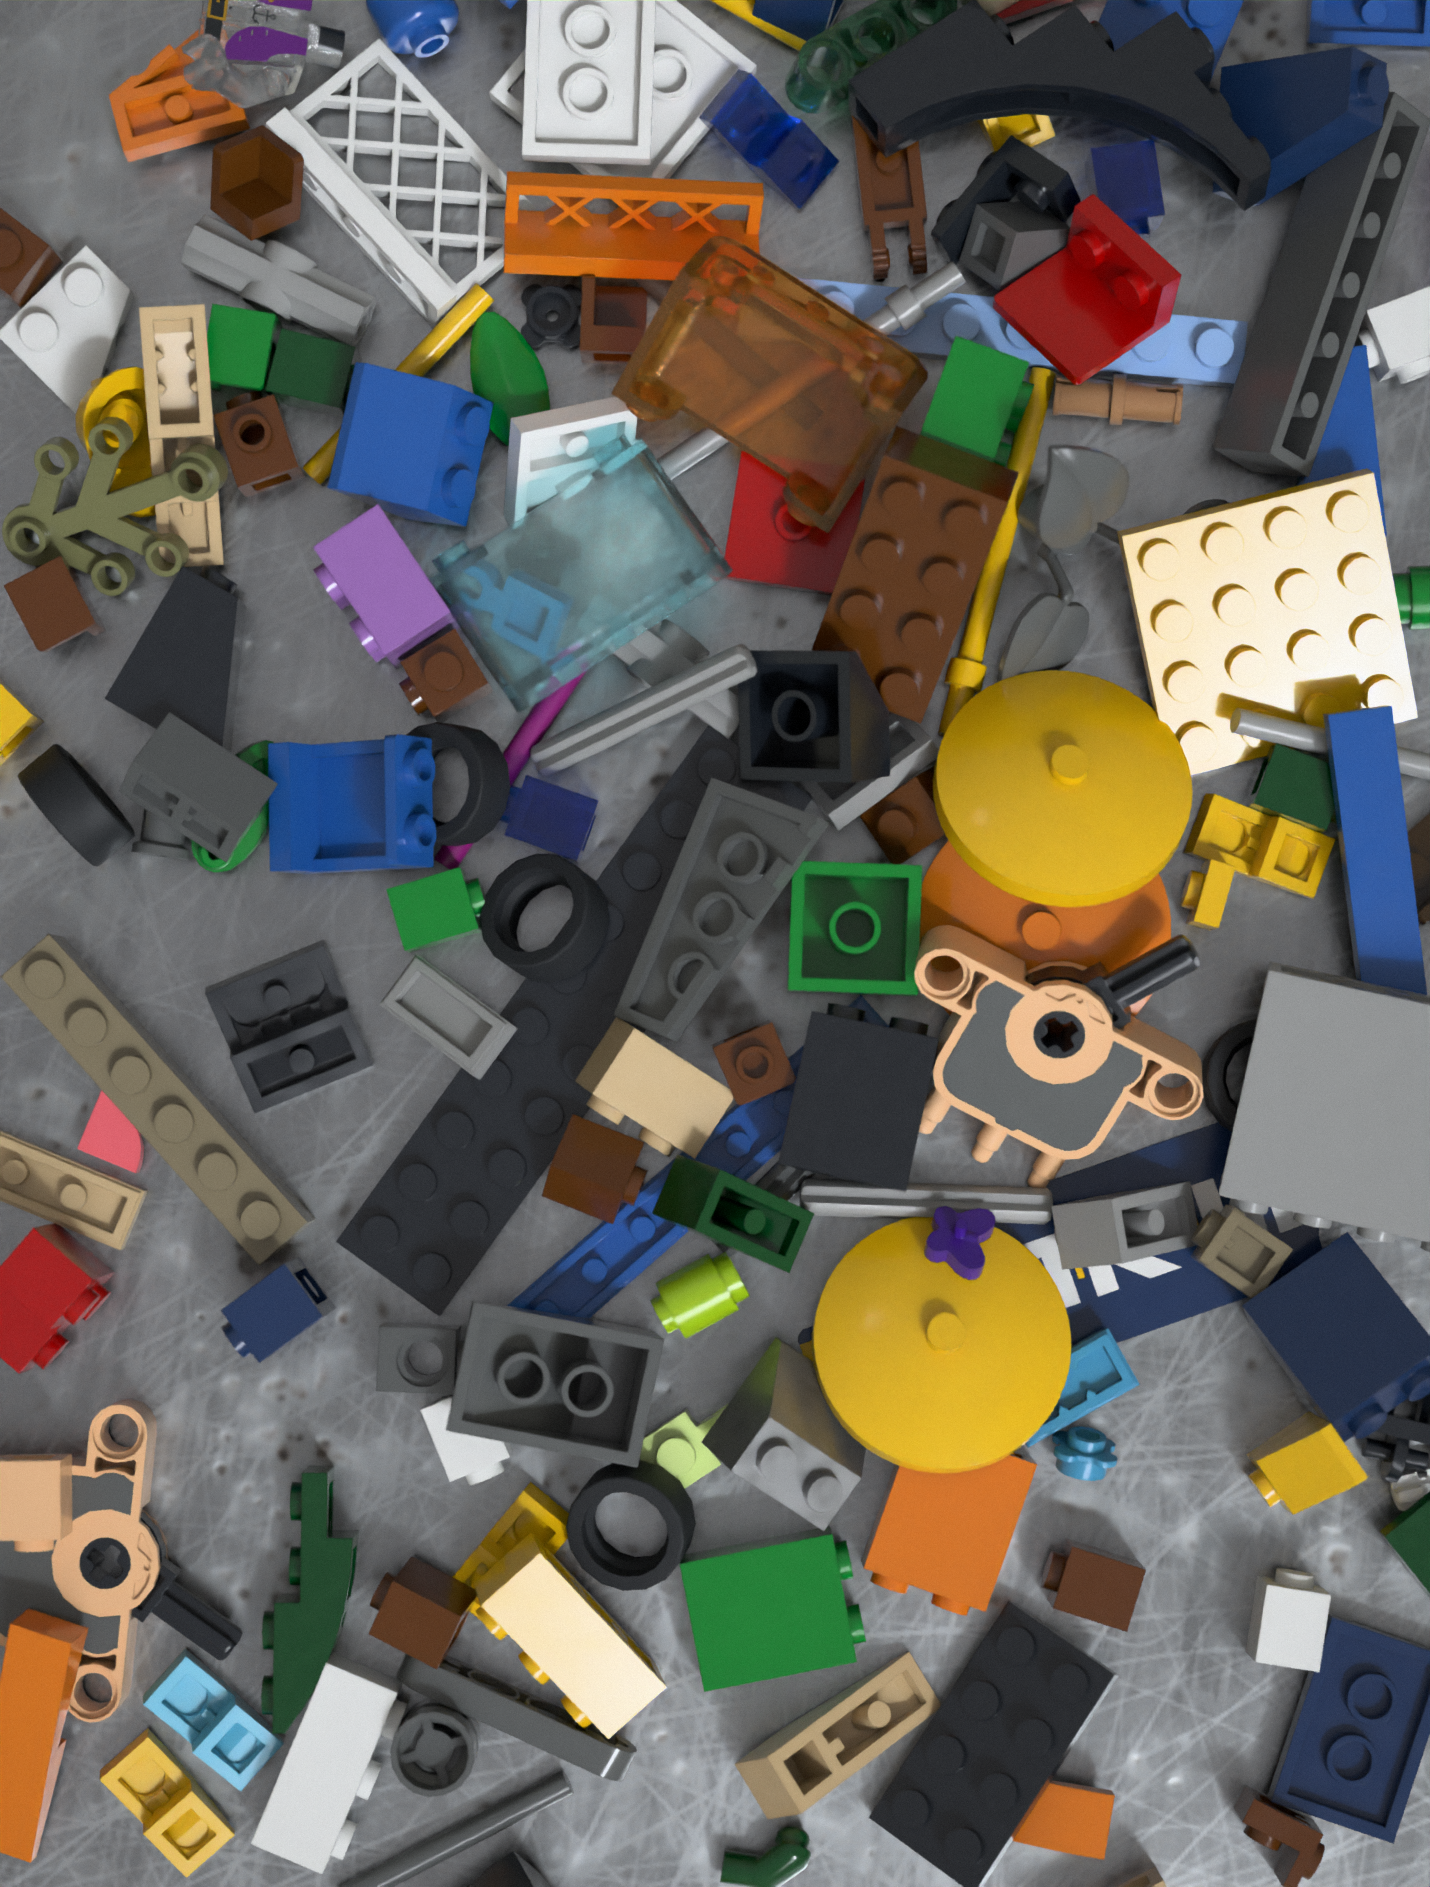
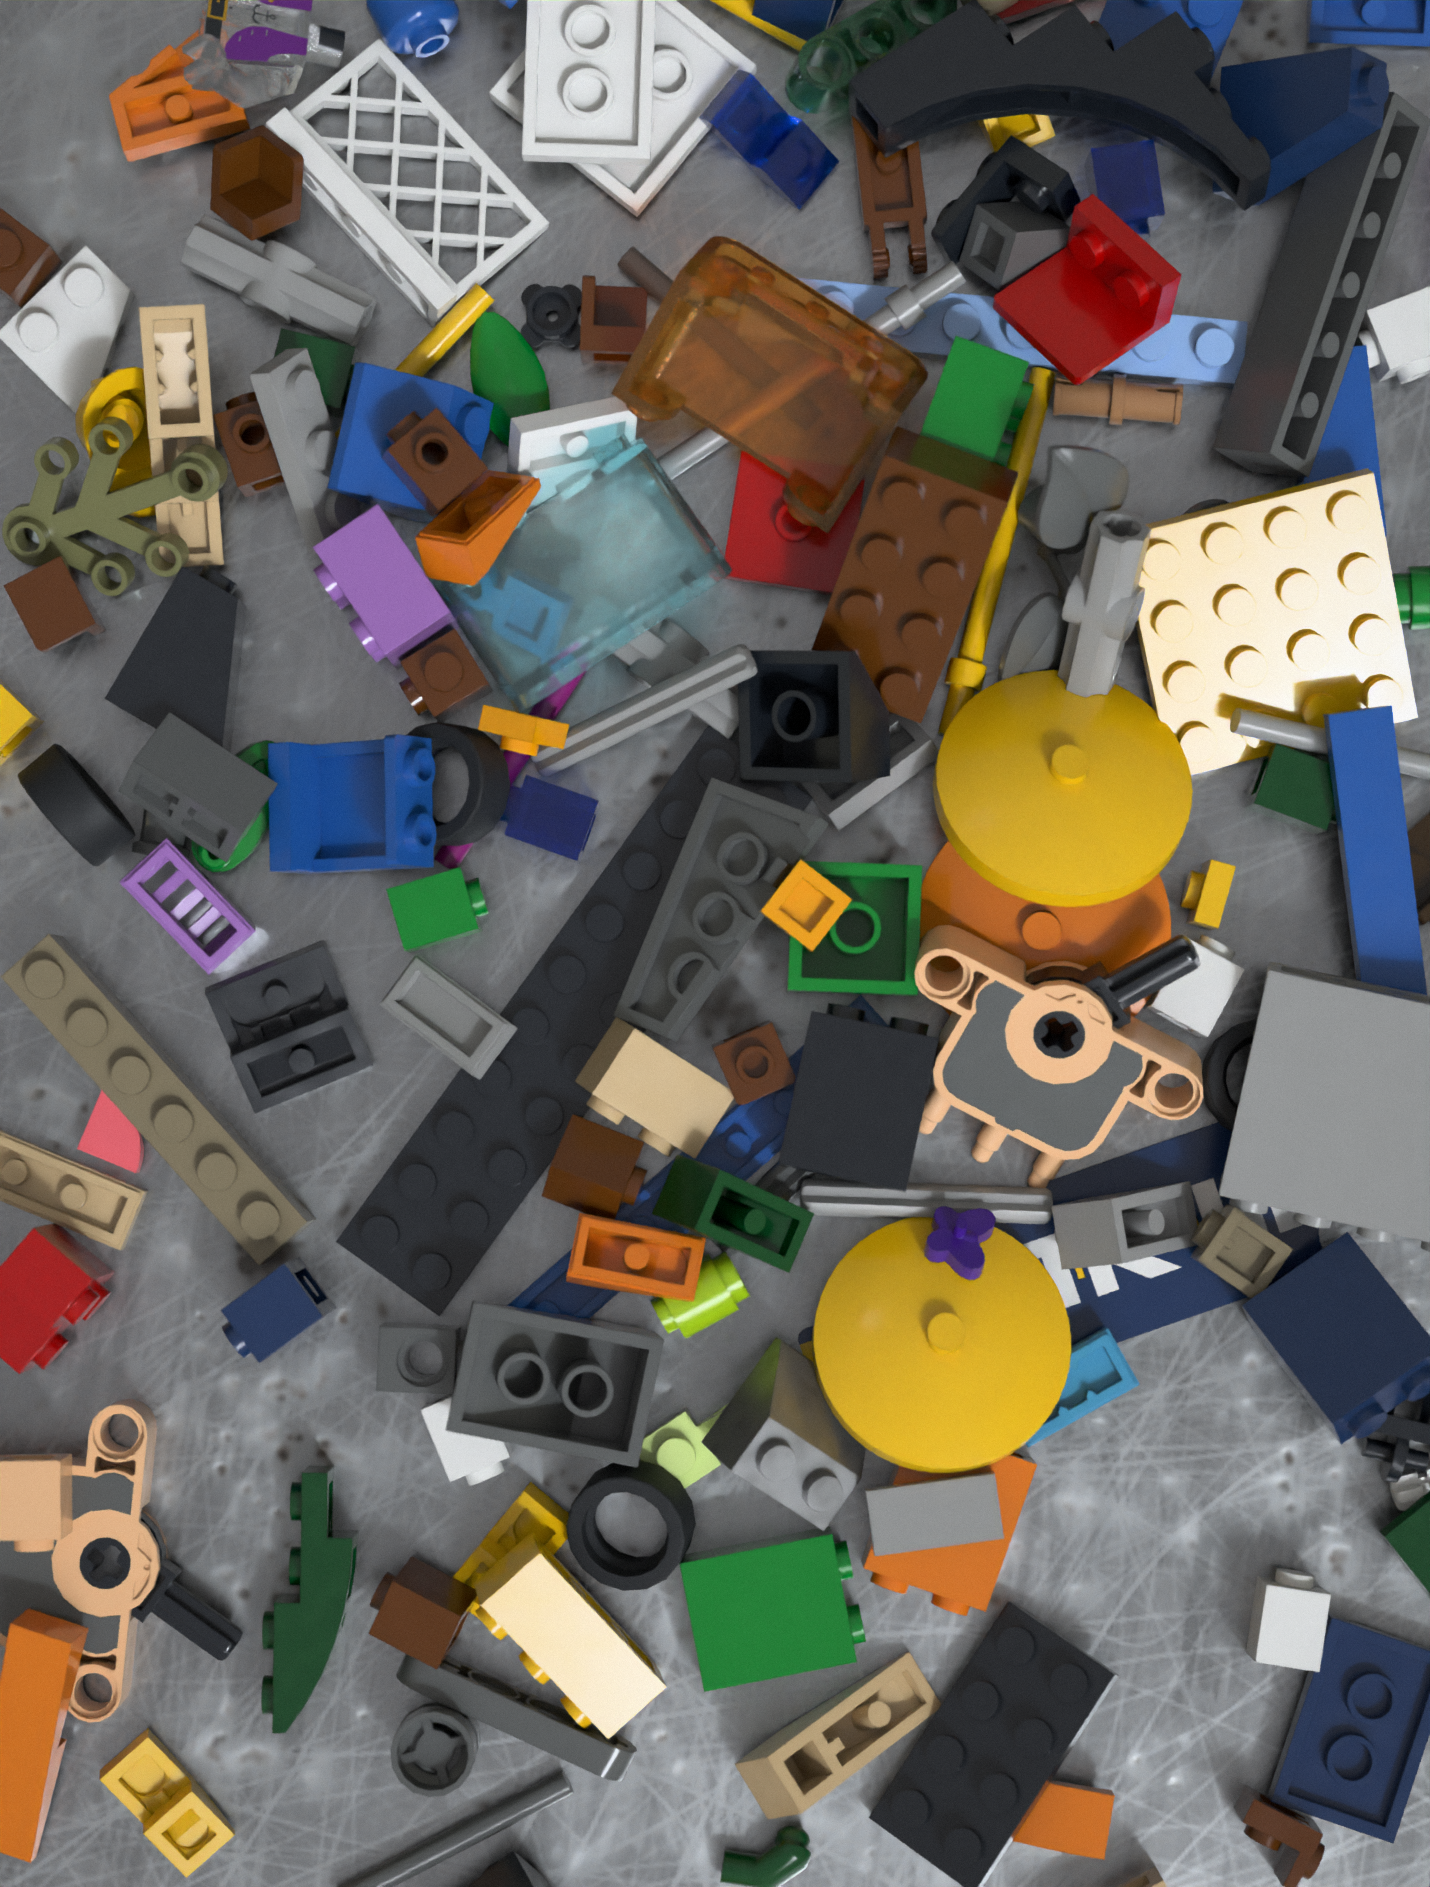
medium azure slope [142,1648,284,1792] -> none
green panel [207,304,283,392] -> none
white brick [251,1653,408,1874] -> none
black tyre [480,854,610,983] -> none
orange fence [504,171,764,284] -> none
reddish brown bracket [860,766,945,864] -> none
reddish brown brick [1041,1538,1146,1632] -> none
dark azure plate [1052,1426,1118,1481] -> none
yellow slope [1184,793,1335,899] -> none
yellow slope [1246,1411,1368,1515] -> none
none -> medium lavender slope [119,837,256,974]
none -> light grey plate [249,348,361,553]
none -> reddish brown brick [382,407,488,518]
none -> orange slope [415,470,541,586]
none -> light orange plate [478,704,569,756]
none -> orange slope [566,1213,706,1302]
none -> light orange plate [760,859,852,952]
none -> light grey tile [865,1471,1004,1556]
none -> light grey piece [1057,508,1152,698]
none -> white brick [1144,935,1245,1038]

